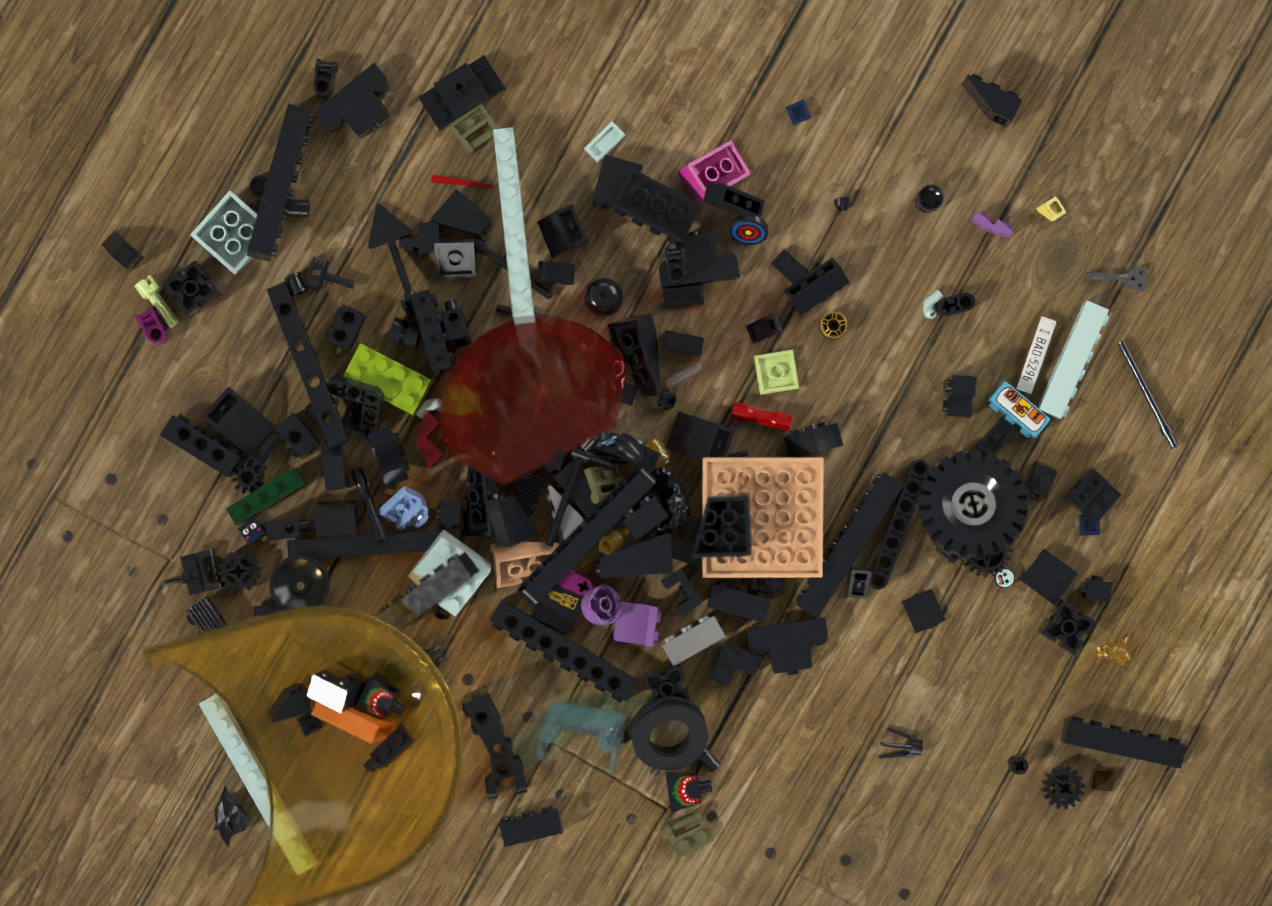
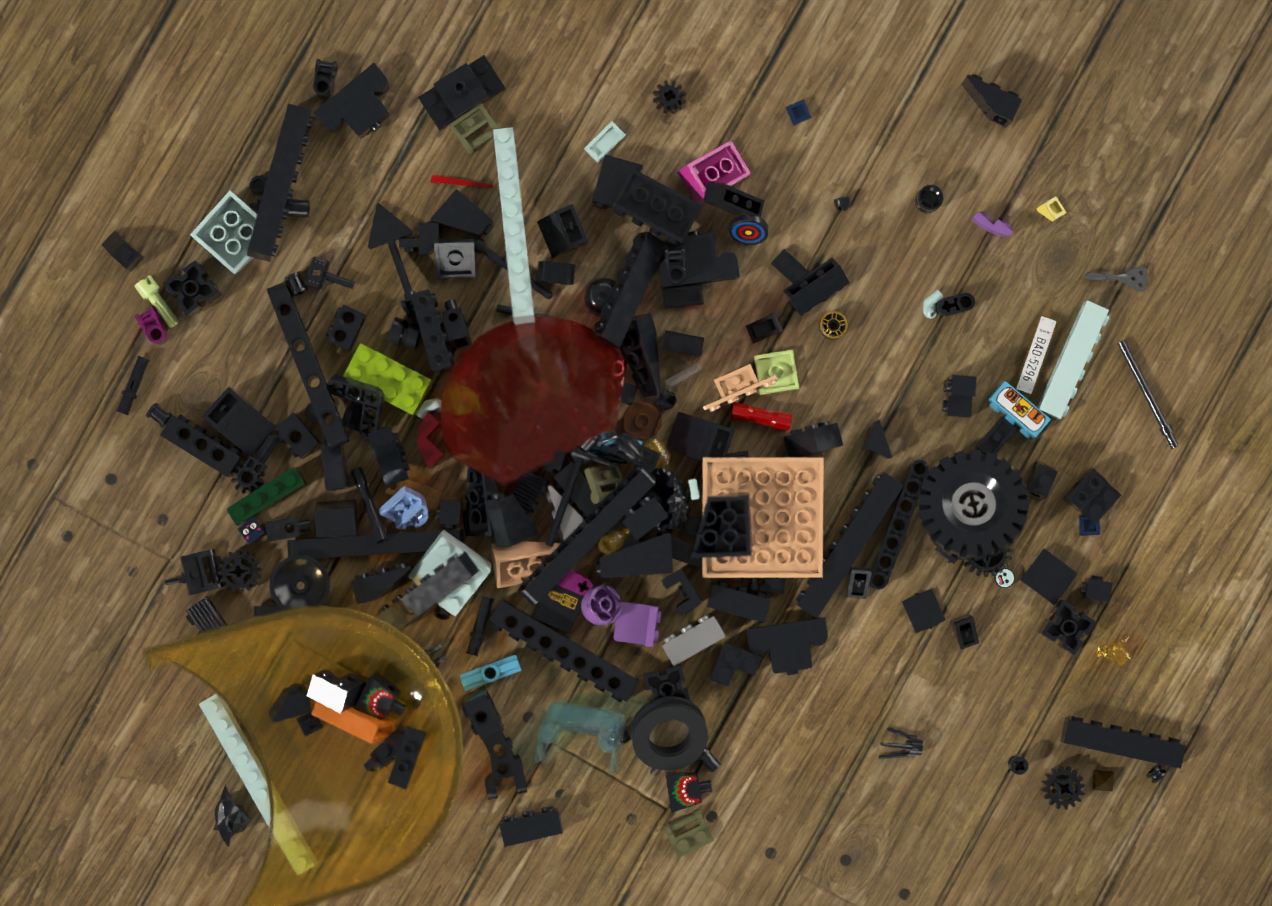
none -> black pin [116,356,150,415]
none -> black bush [146,403,173,428]
none -> black slope [351,563,414,605]
none -> black plate [387,725,427,789]
none -> medium azure piece [460,654,522,691]
none -> black pin [466,596,494,657]
none -> black brick [591,232,667,348]
none -> reddish brown tile [622,401,662,441]
none -> black gear [653,80,686,114]
none -> light aqua tile [688,479,700,500]
none -> light nougat bracket [703,364,778,412]
none -> black slope [862,420,893,459]
none -> black slope [950,614,979,650]
none -> black bush [1146,764,1166,784]

